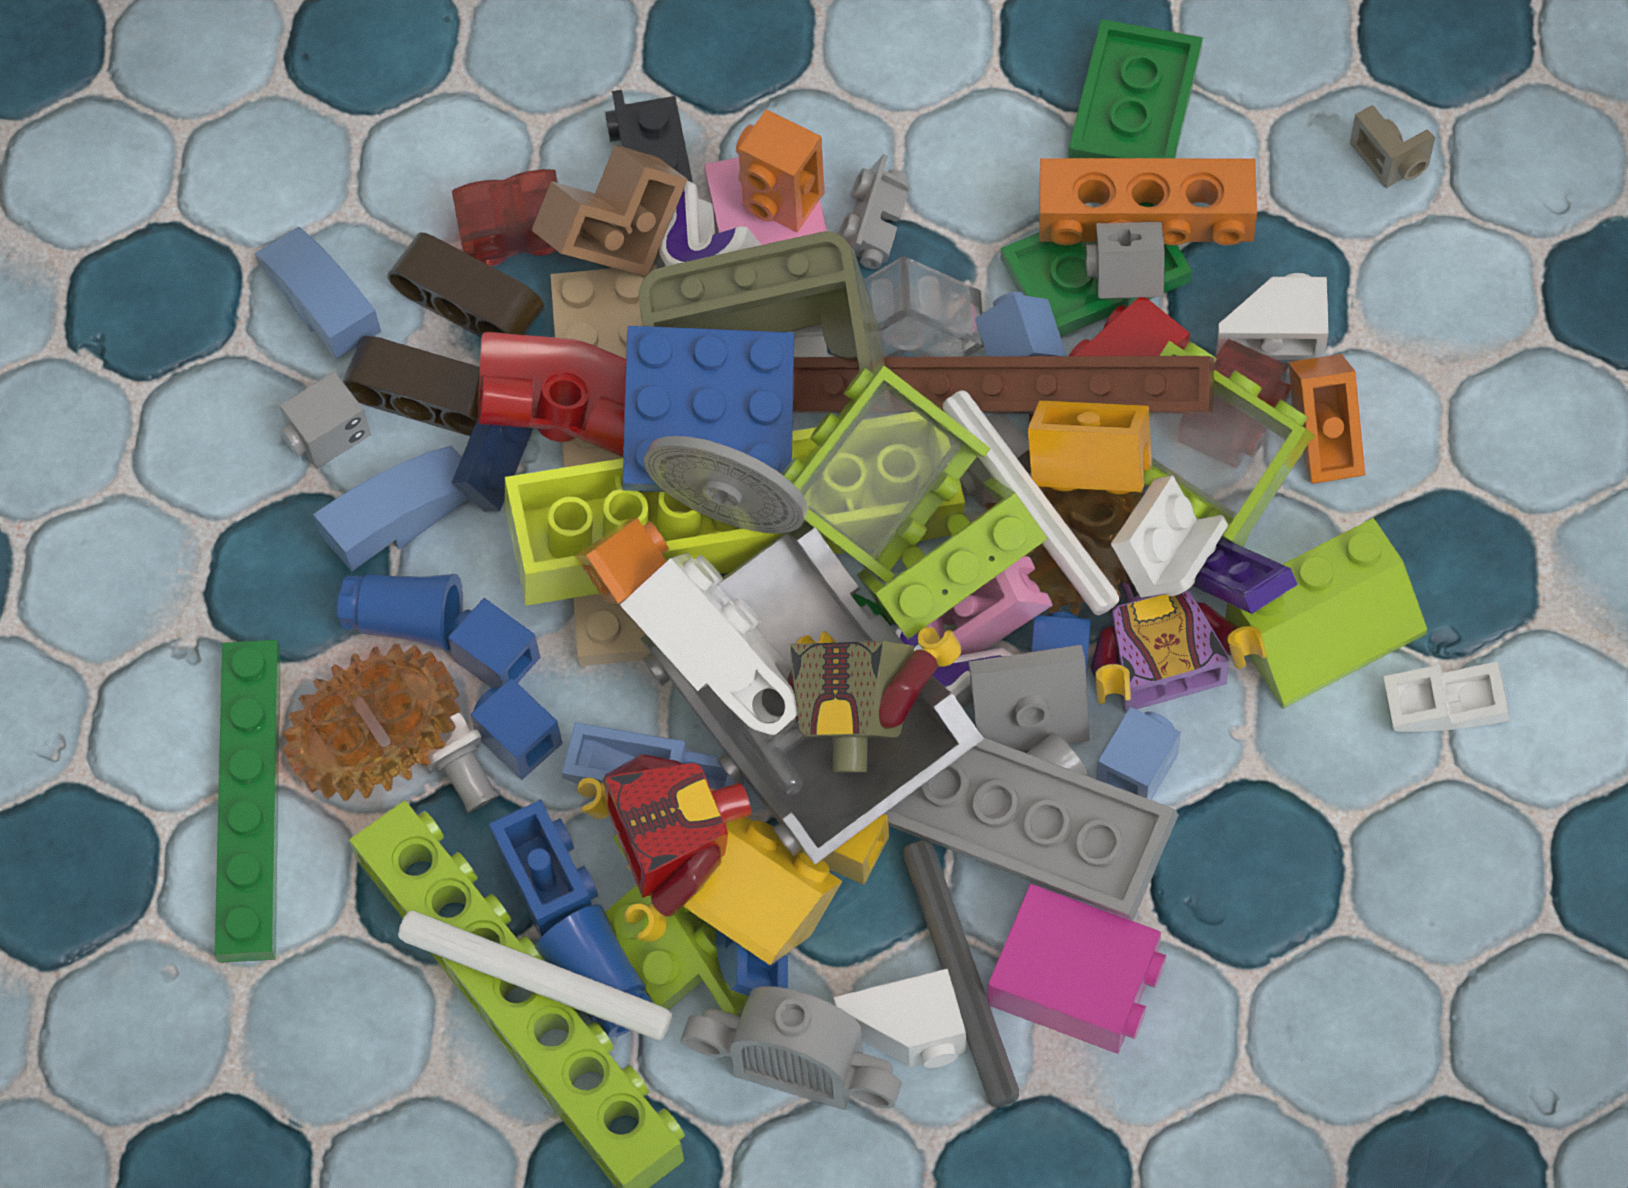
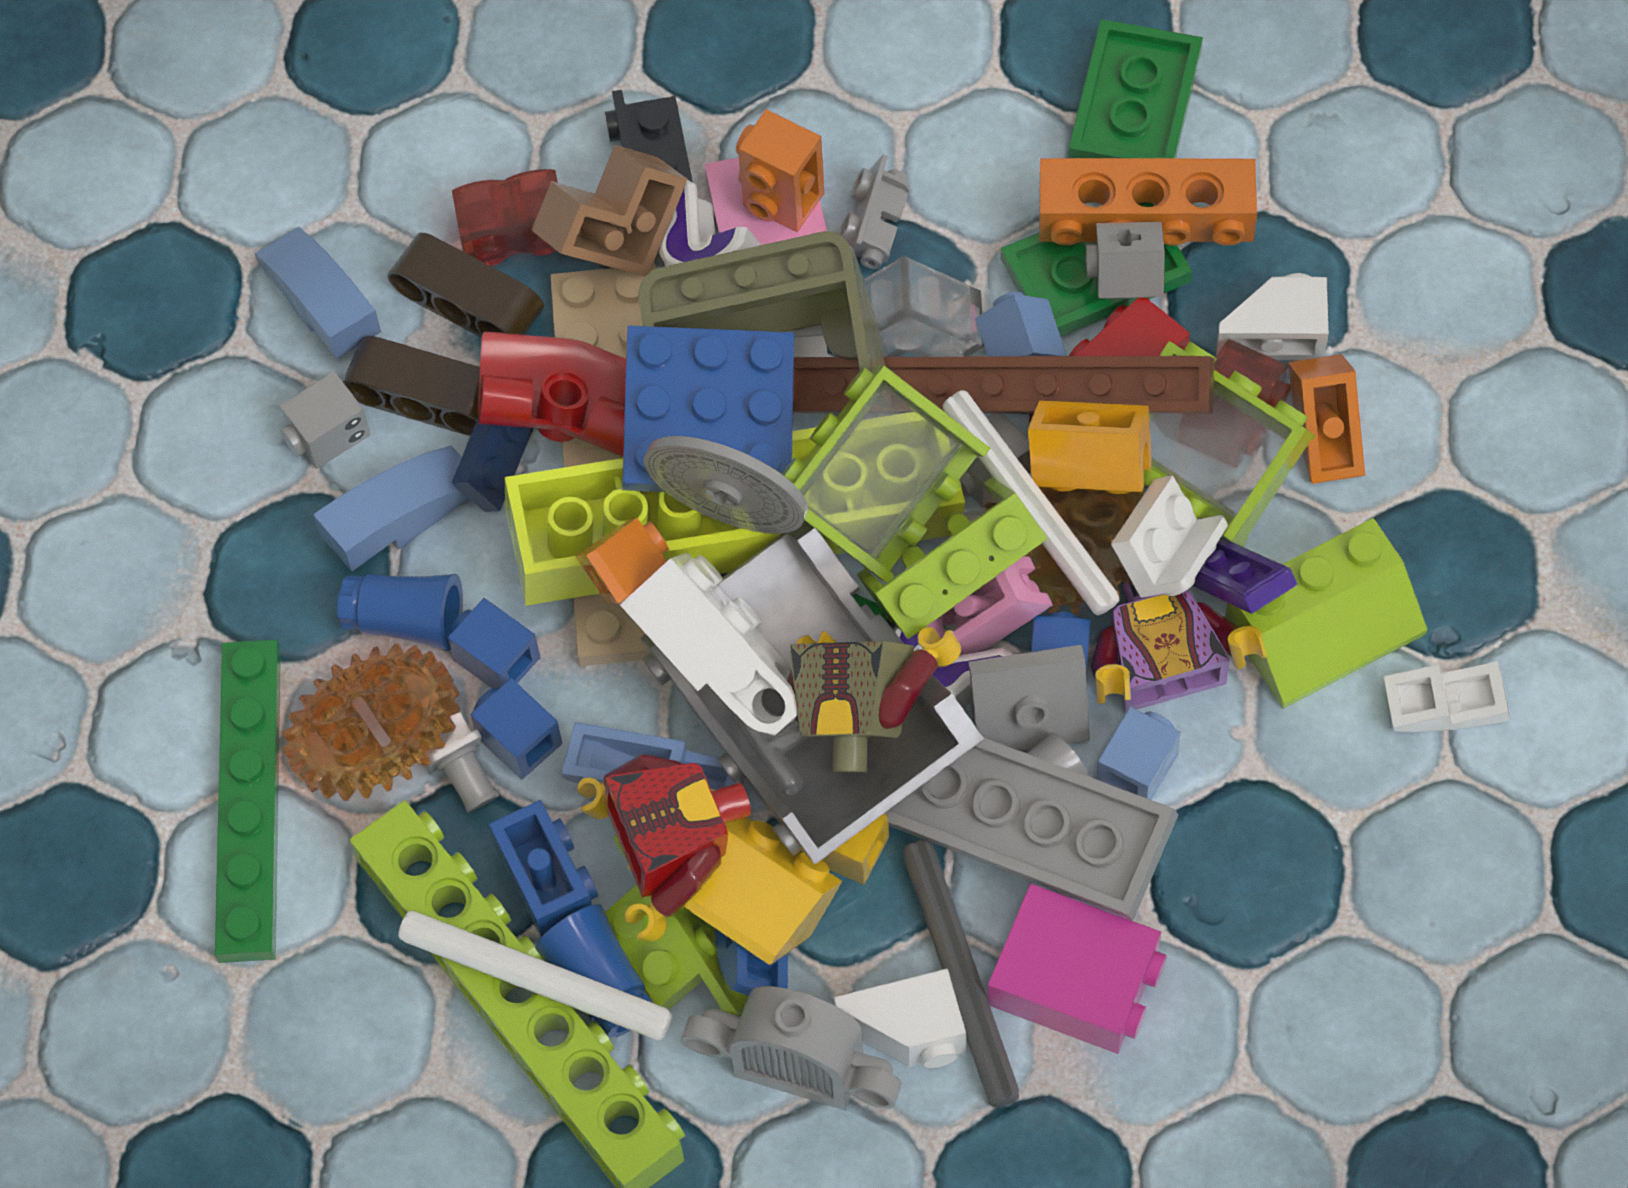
dark tan bracket [1350,105,1435,188] -> none

